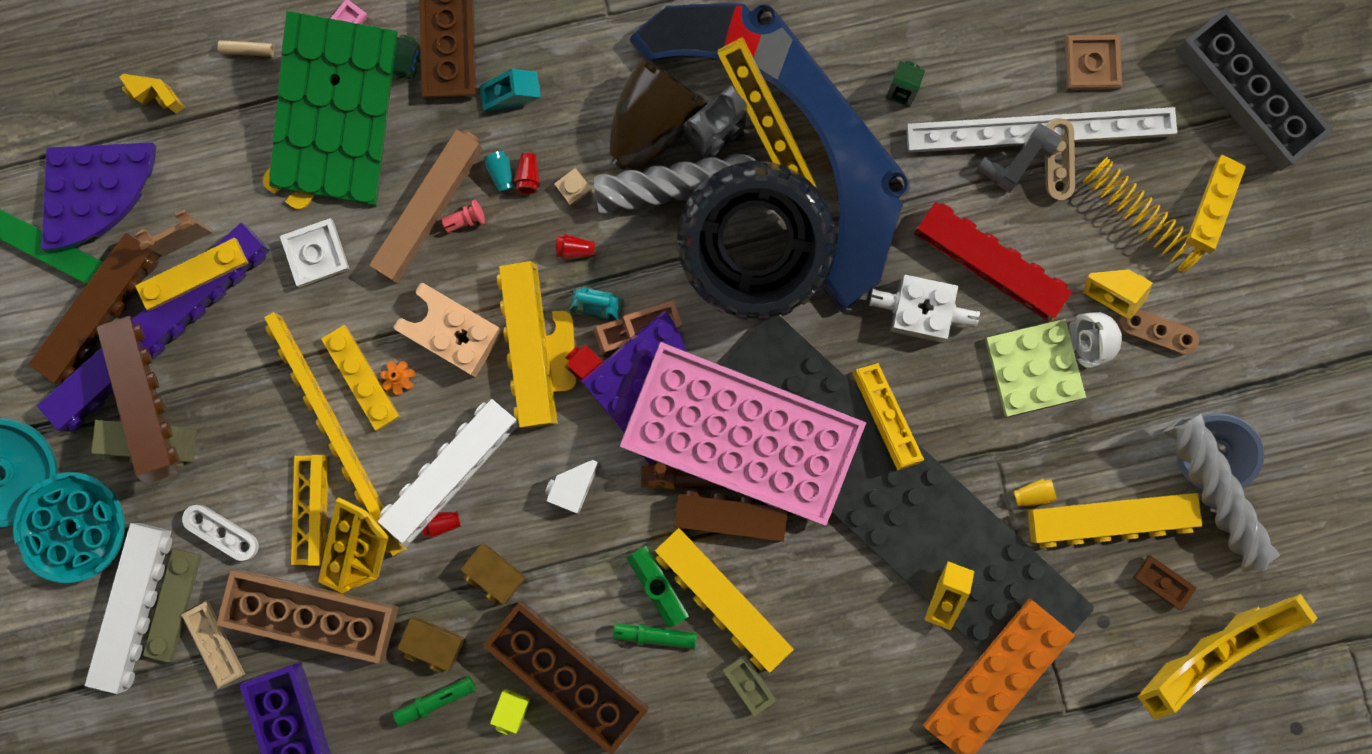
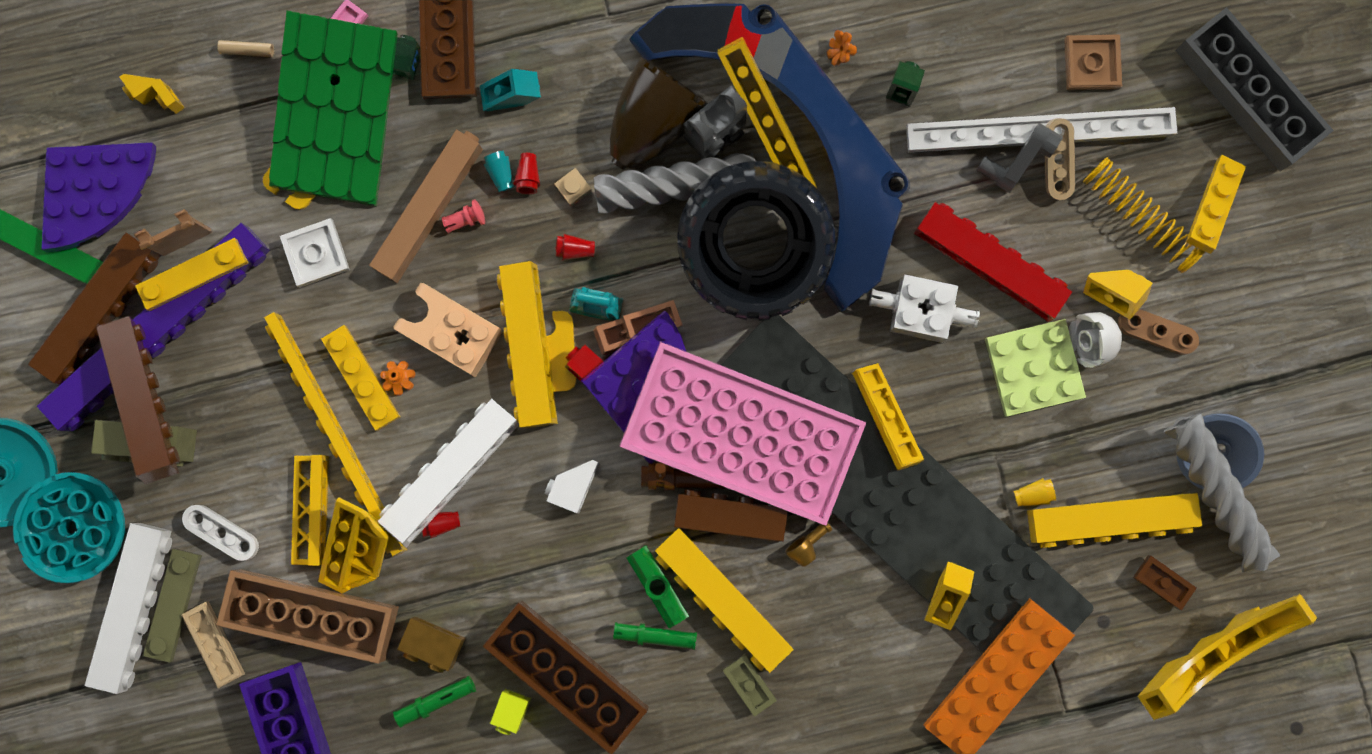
pearl gold brick [461,543,527,605] -> none
none -> pearl gold bar [785,523,832,567]
none -> orange plant [827,30,857,66]

